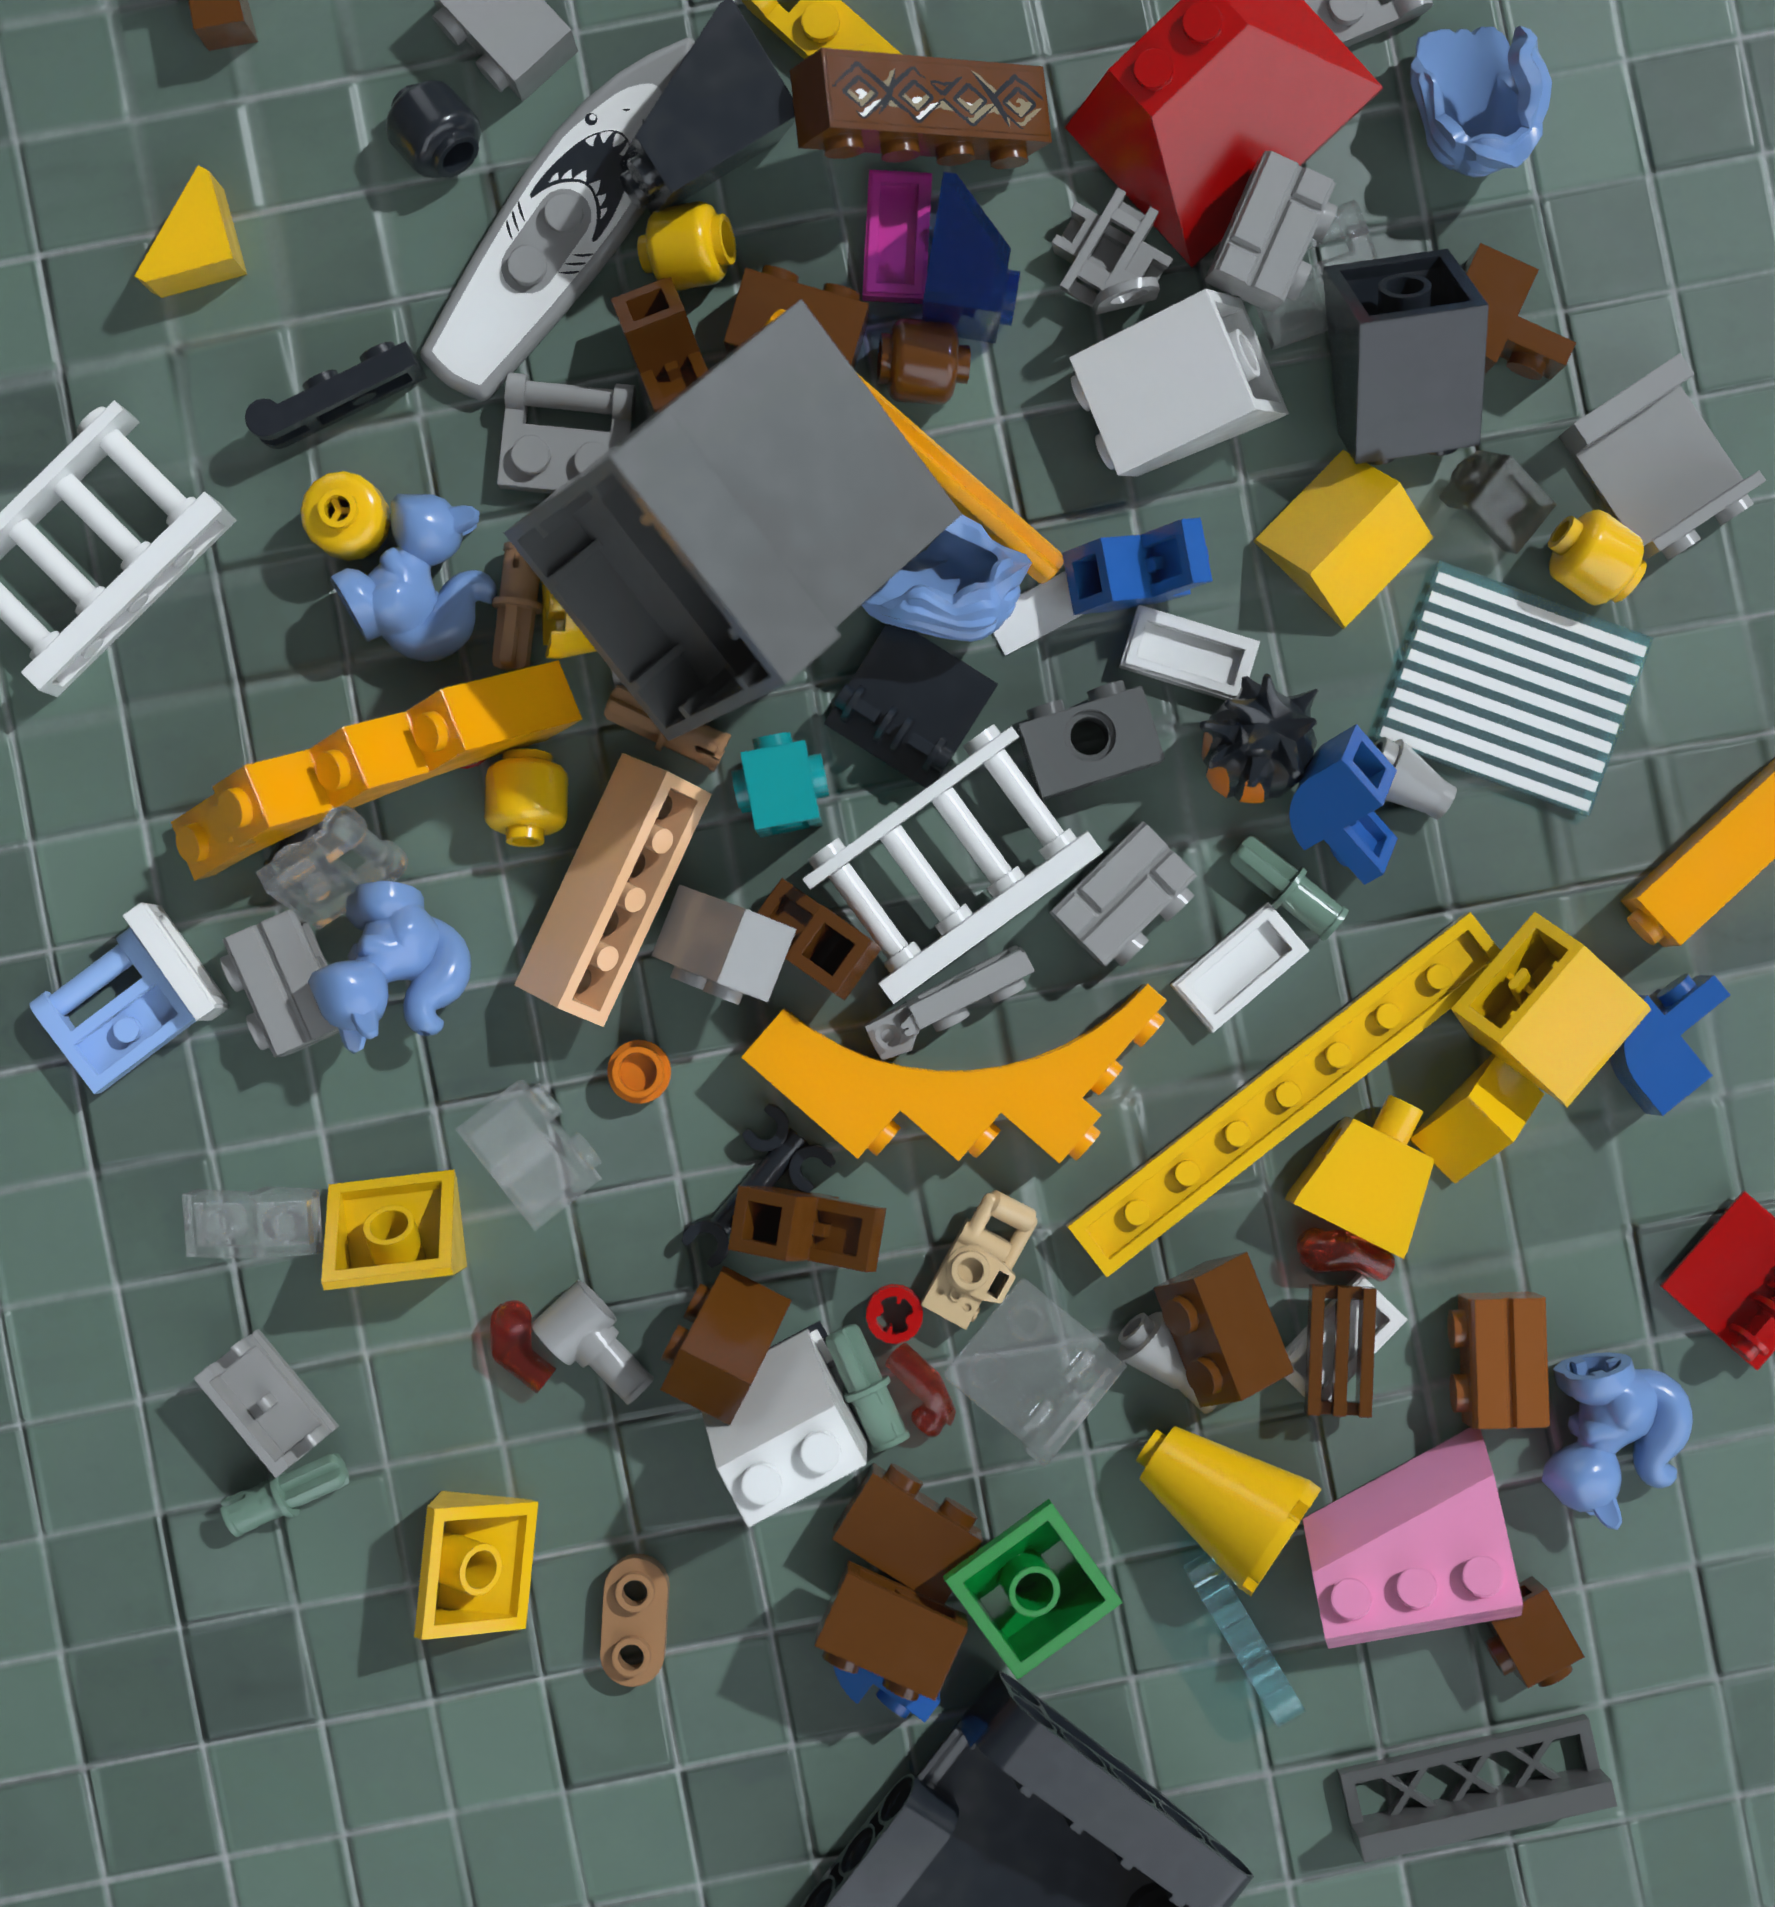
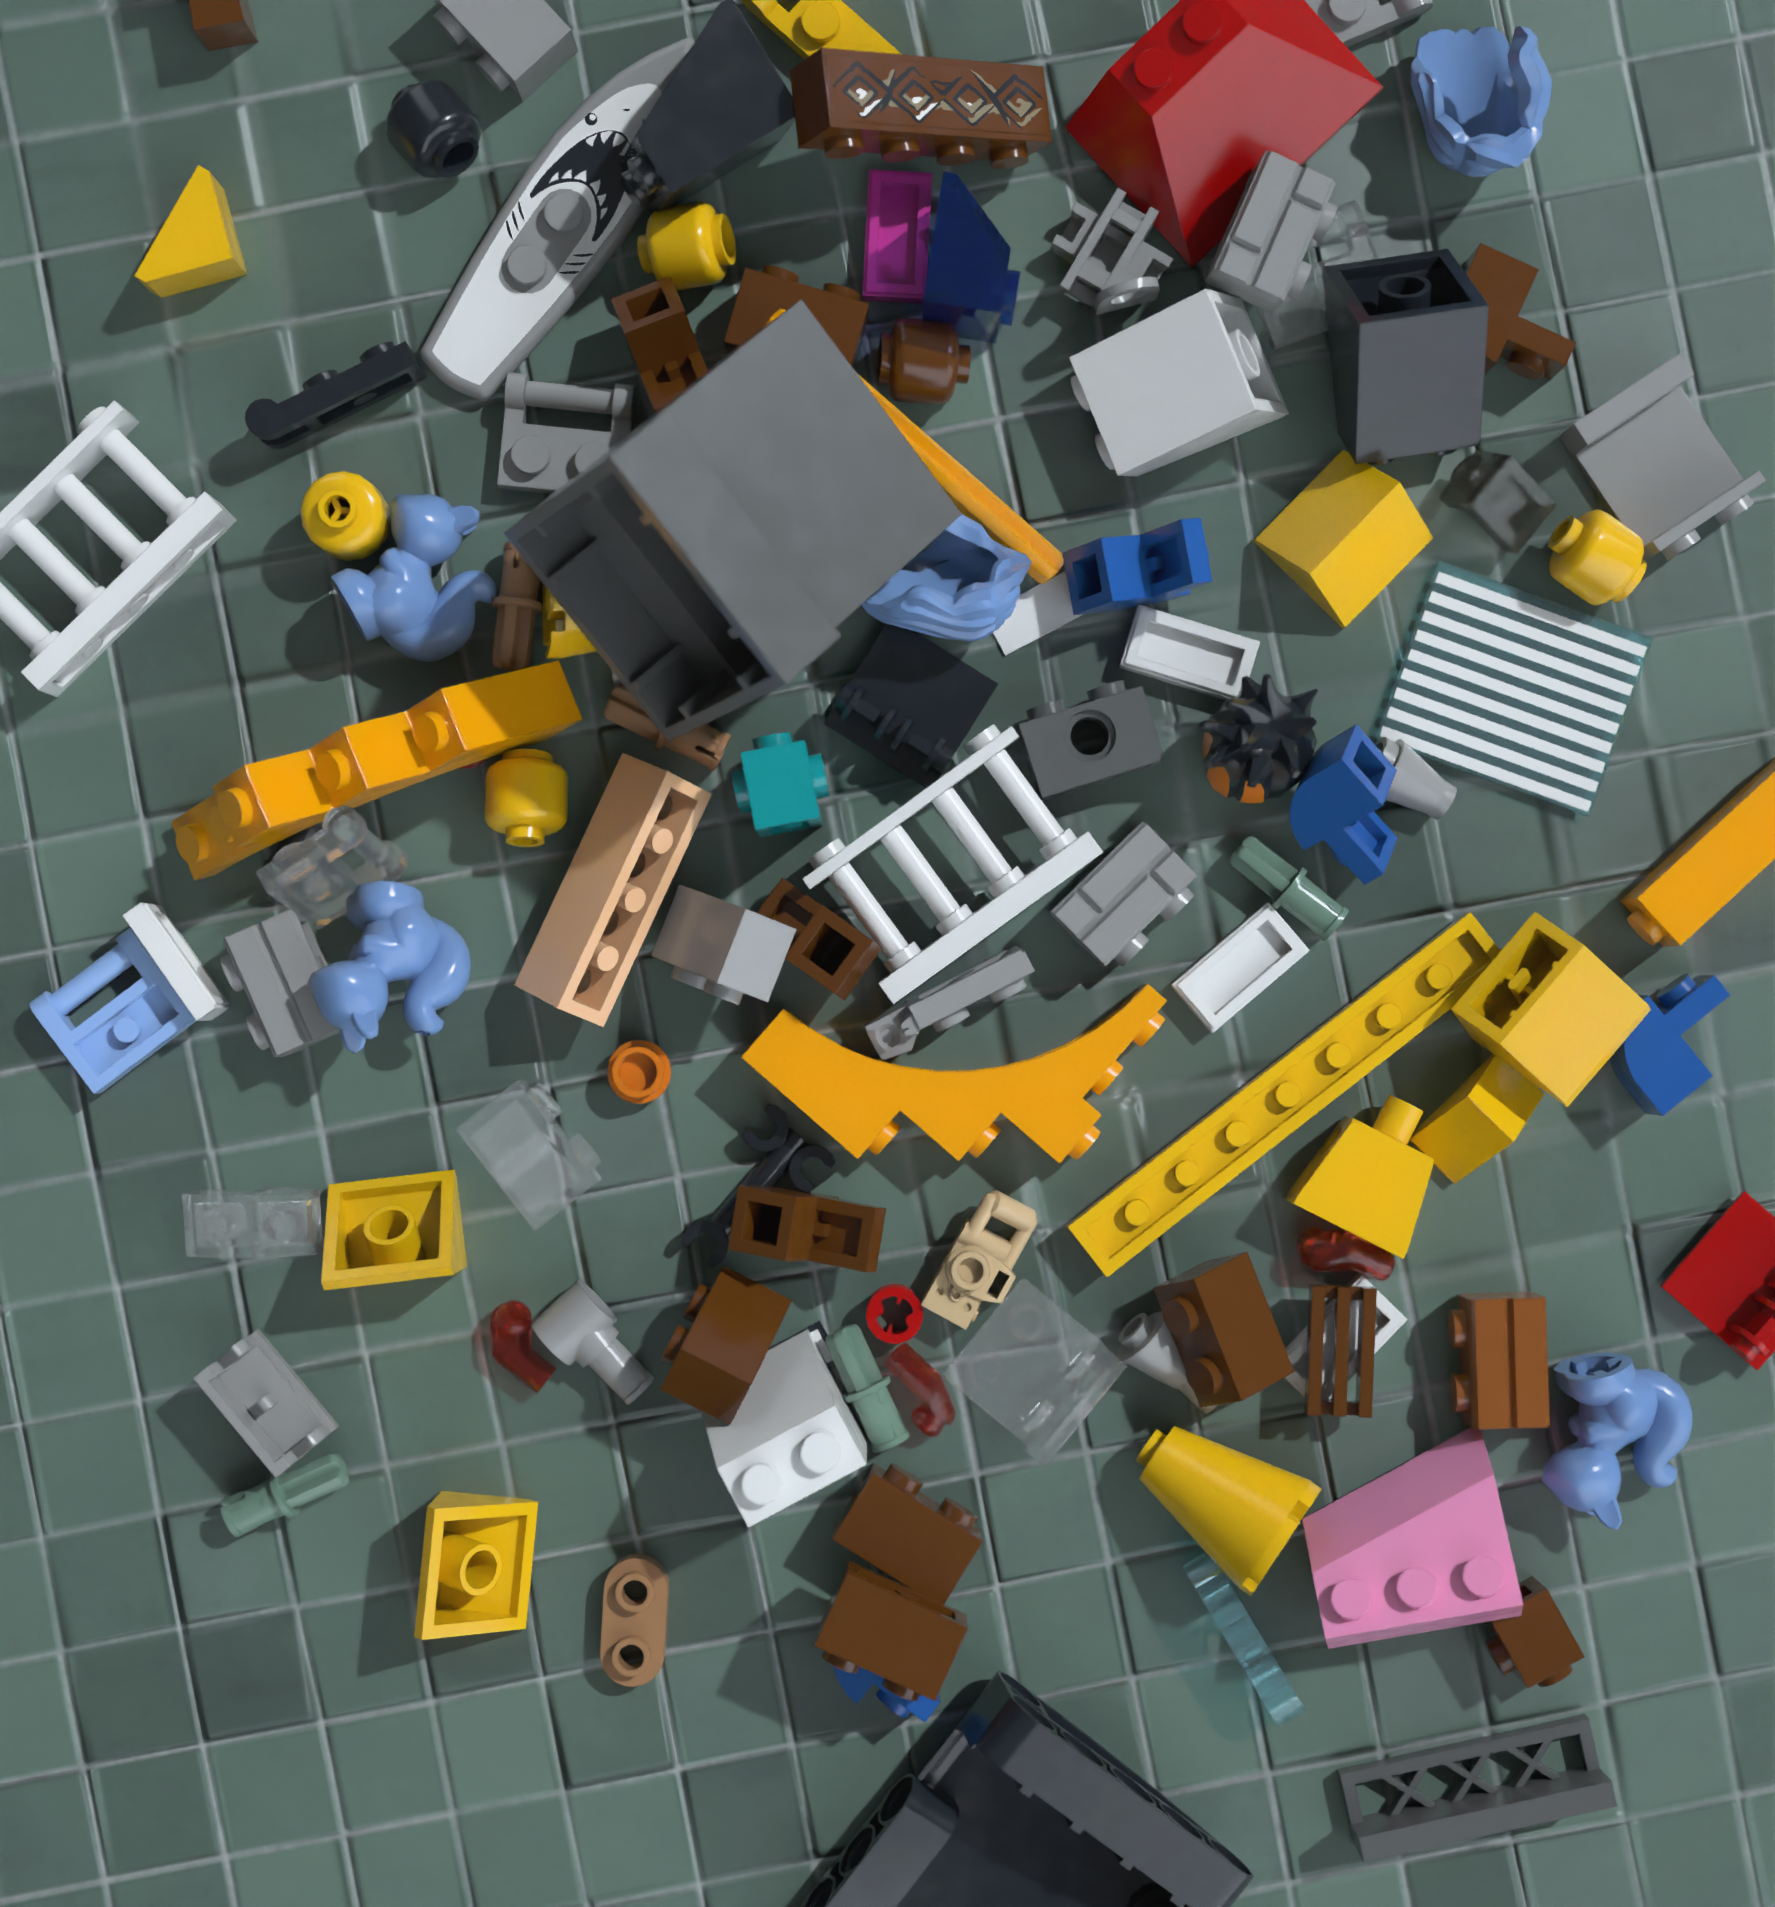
green slope [943,1499,1123,1680] -> none

